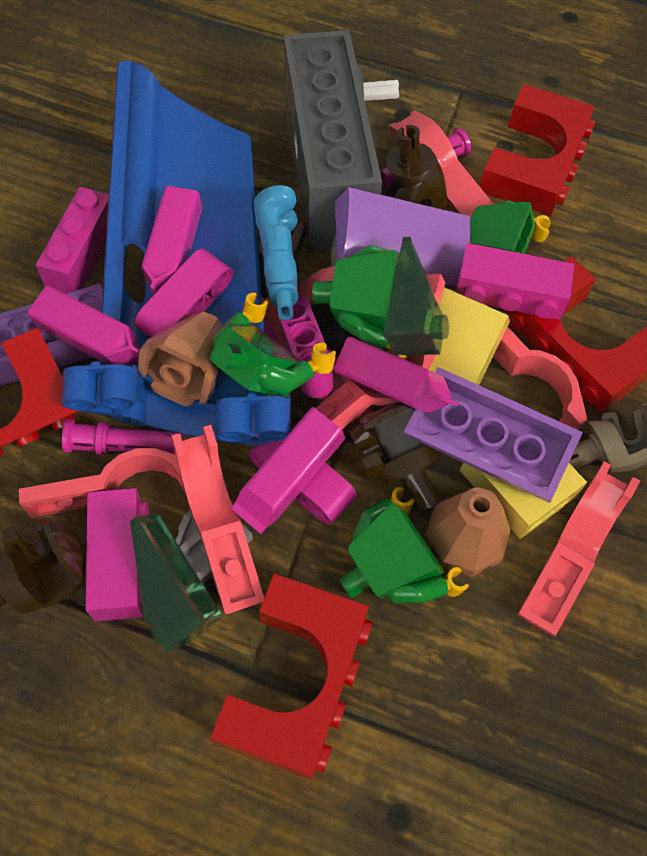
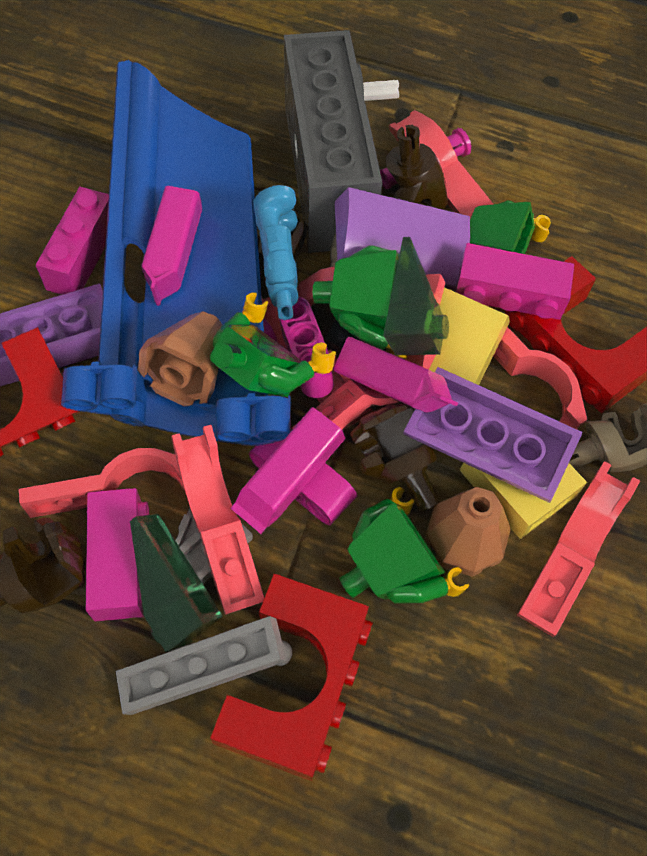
dark pink piece [27,285,140,367] -> none
dark pink pin [62,419,182,456] -> none
dark pink beam [134,248,233,338] -> none
red arch [480,84,596,216] -> none
none -> light grey piece [116,616,292,715]

